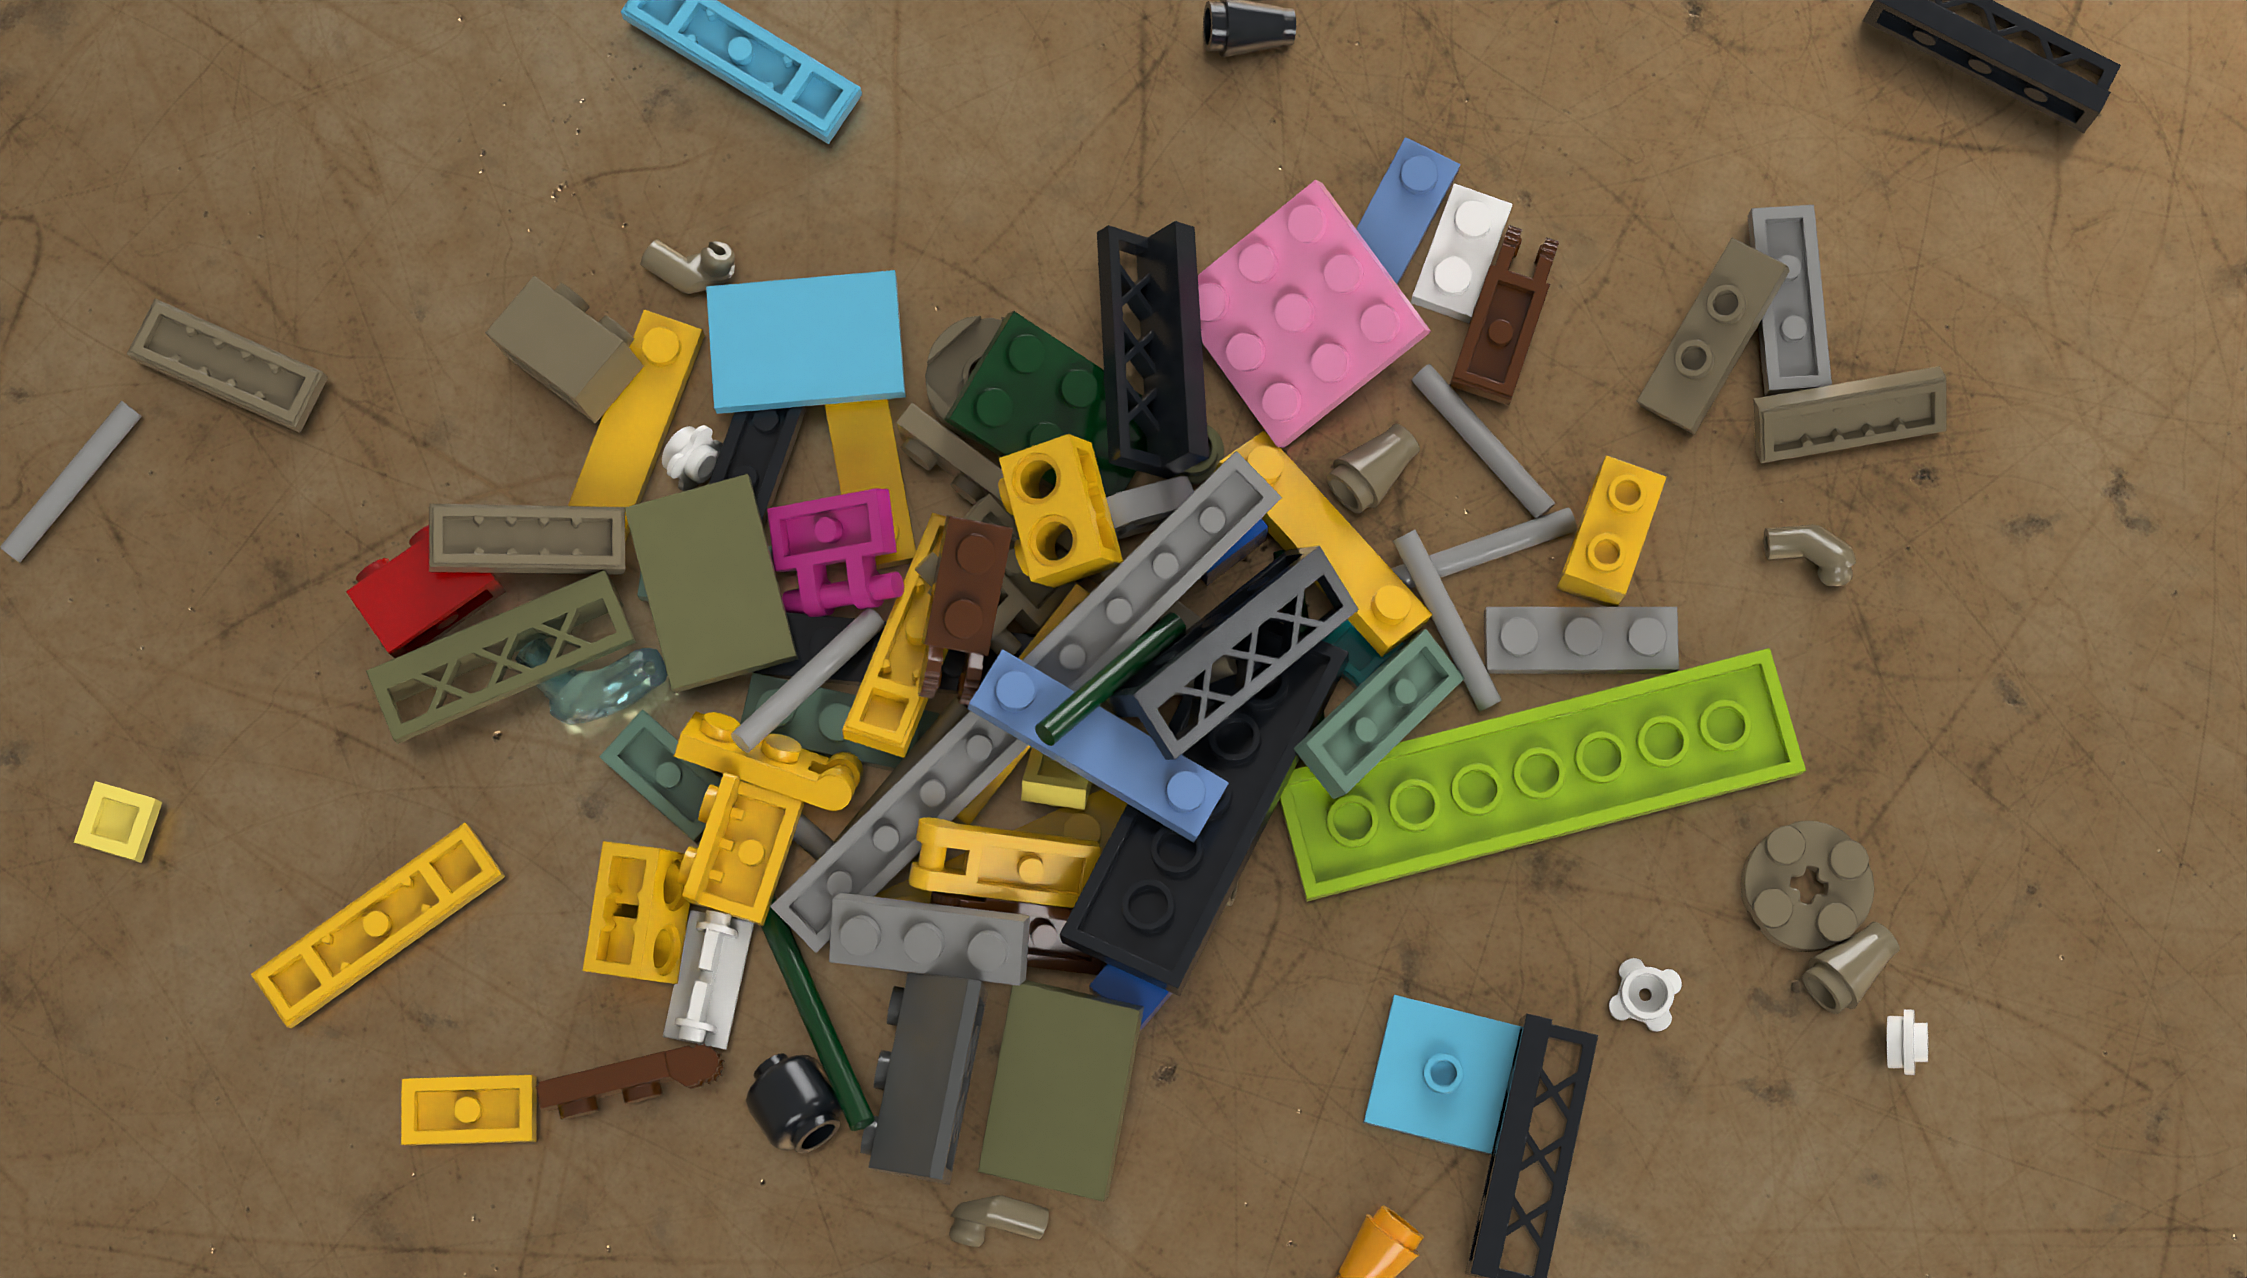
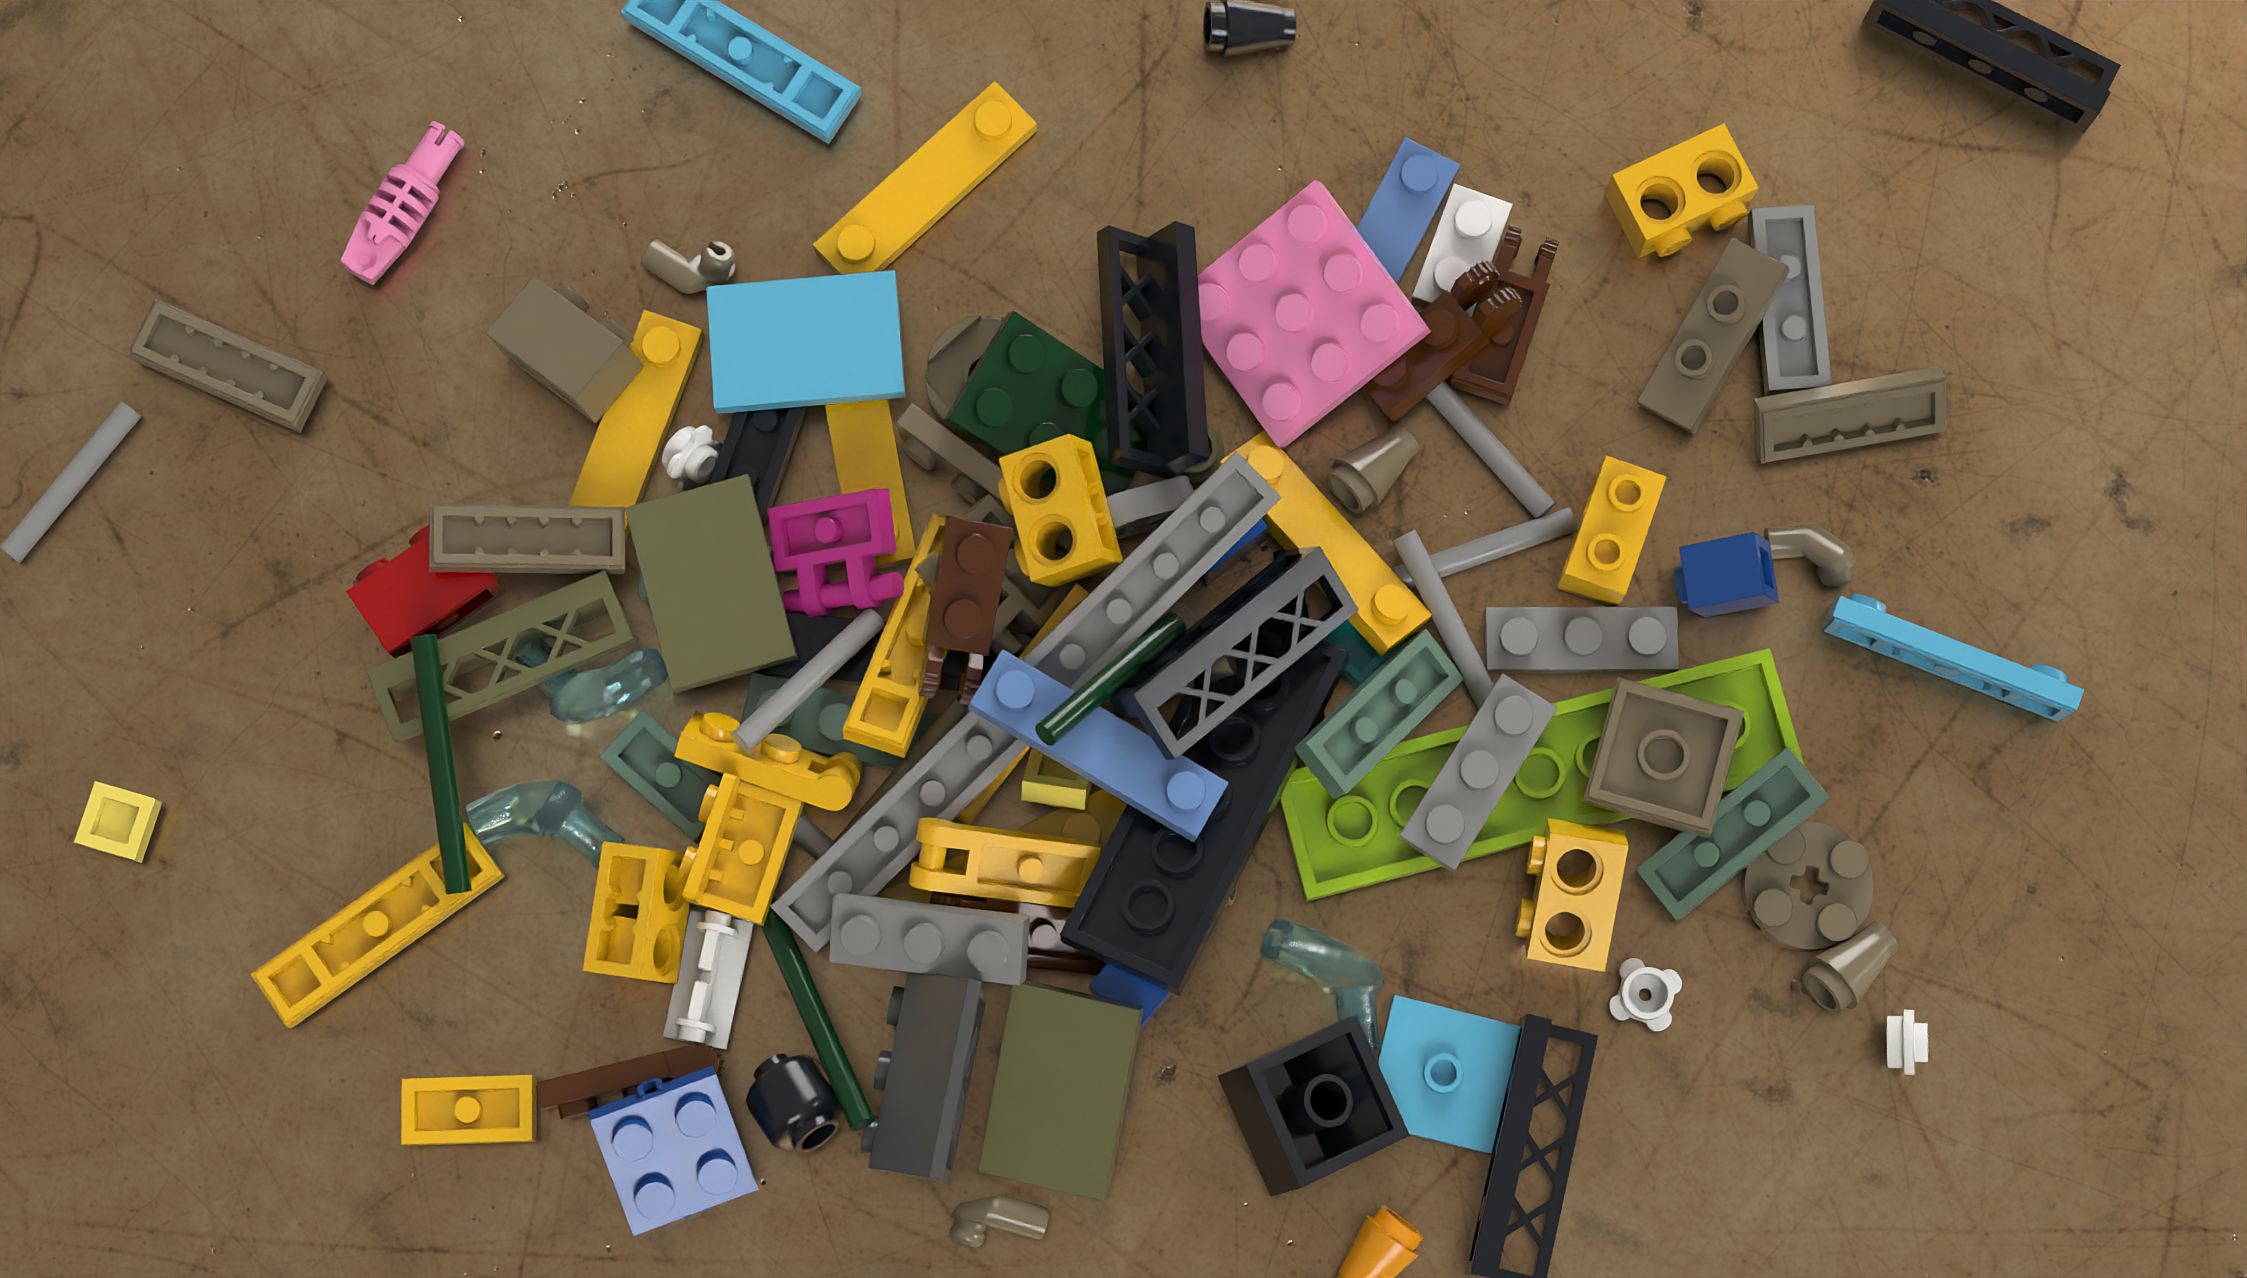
none -> bright pink hinge [340,121,465,285]
none -> dark green bar [410,634,472,895]
none -> clear light blue arm [465,779,625,870]
none -> plate [588,1065,758,1236]
none -> yellow plate [813,81,1038,275]
none -> black slope [1217,1015,1410,1197]
none -> clear light blue arm [1260,919,1385,1051]
none -> reddish brown hinge [1363,260,1523,422]
none -> light grey plate [1398,673,1557,873]
none -> yellow brick [1515,818,1629,972]
none -> dark tan plate [1582,677,1744,839]
none -> yellow brick [1605,123,1759,258]
none -> sand green plate [1635,747,1831,920]
none -> blue brick [1674,532,1779,618]
none -> medium azure plate [1821,594,2084,722]

